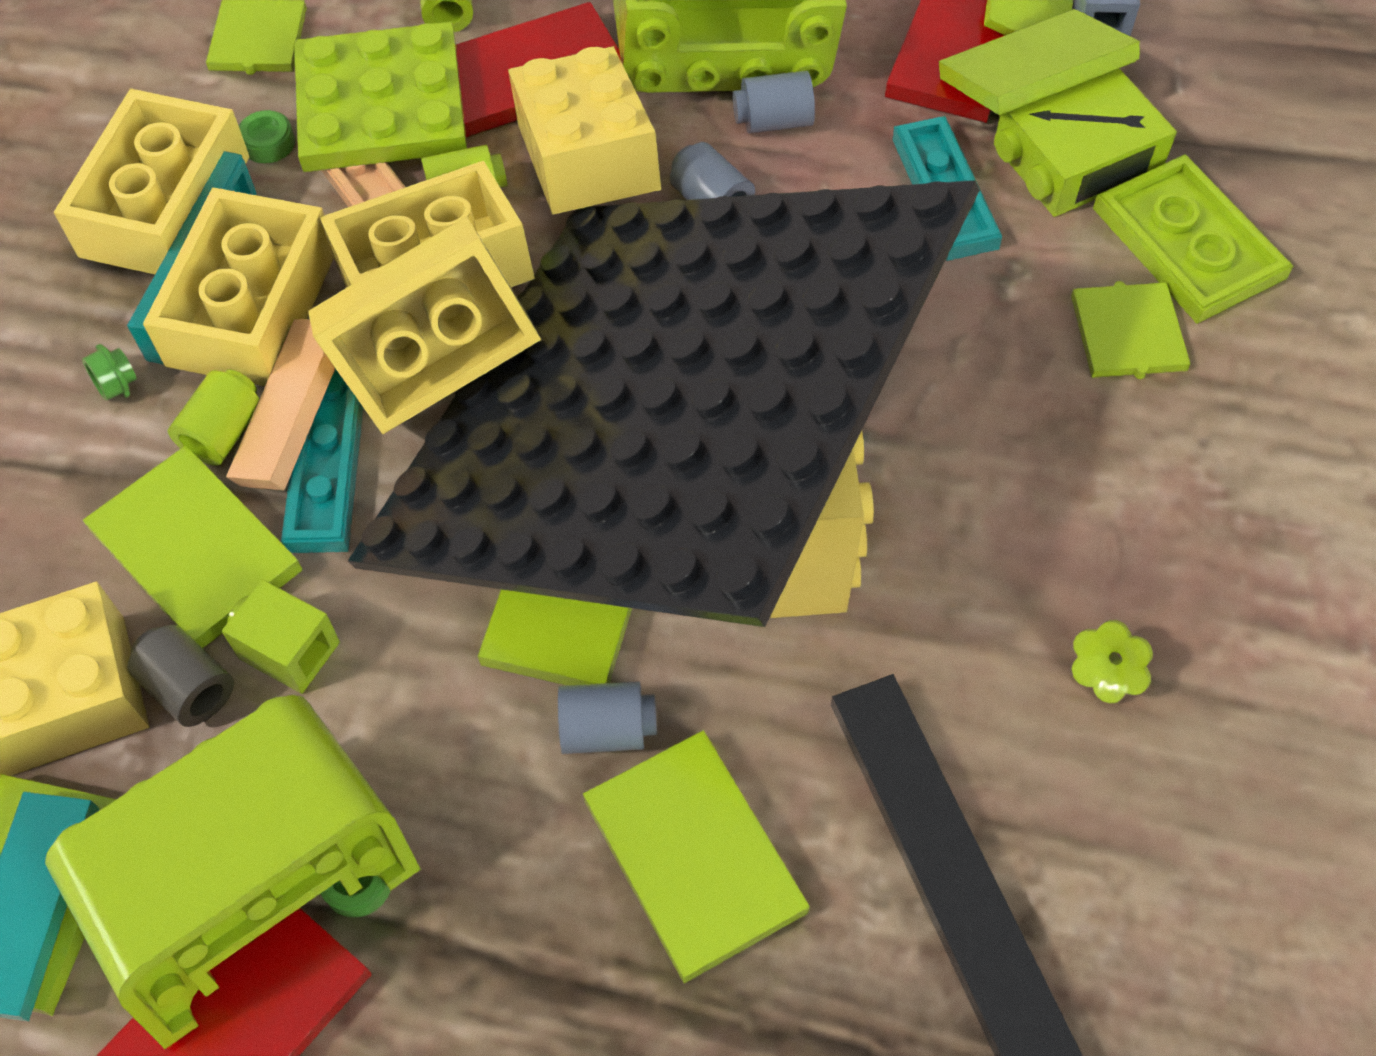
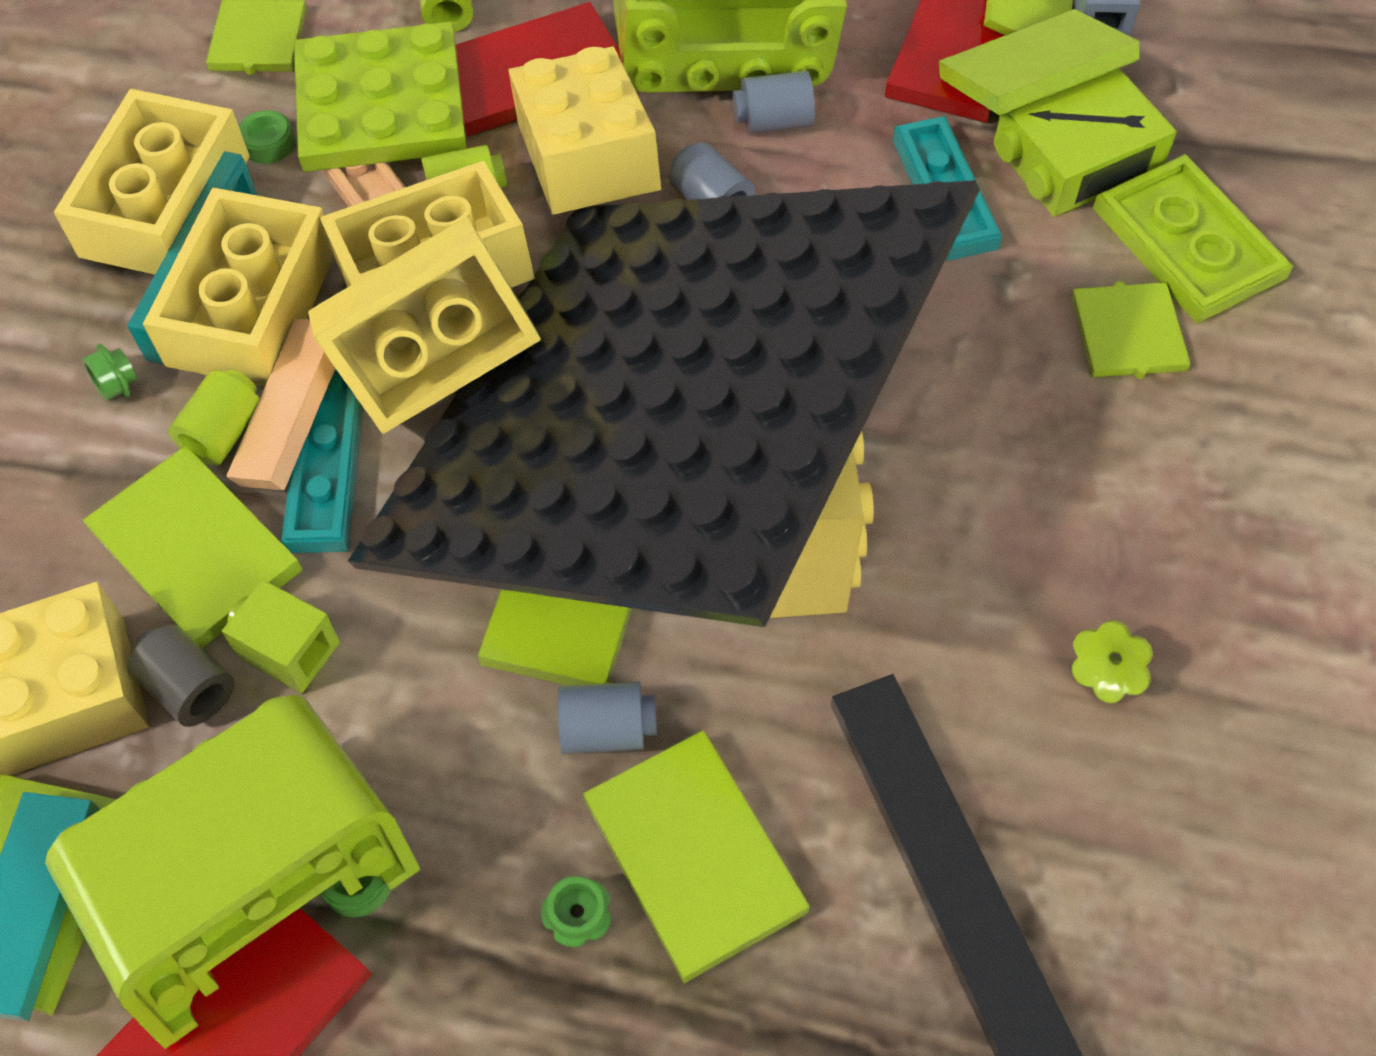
none -> bright green plate [541,876,612,947]

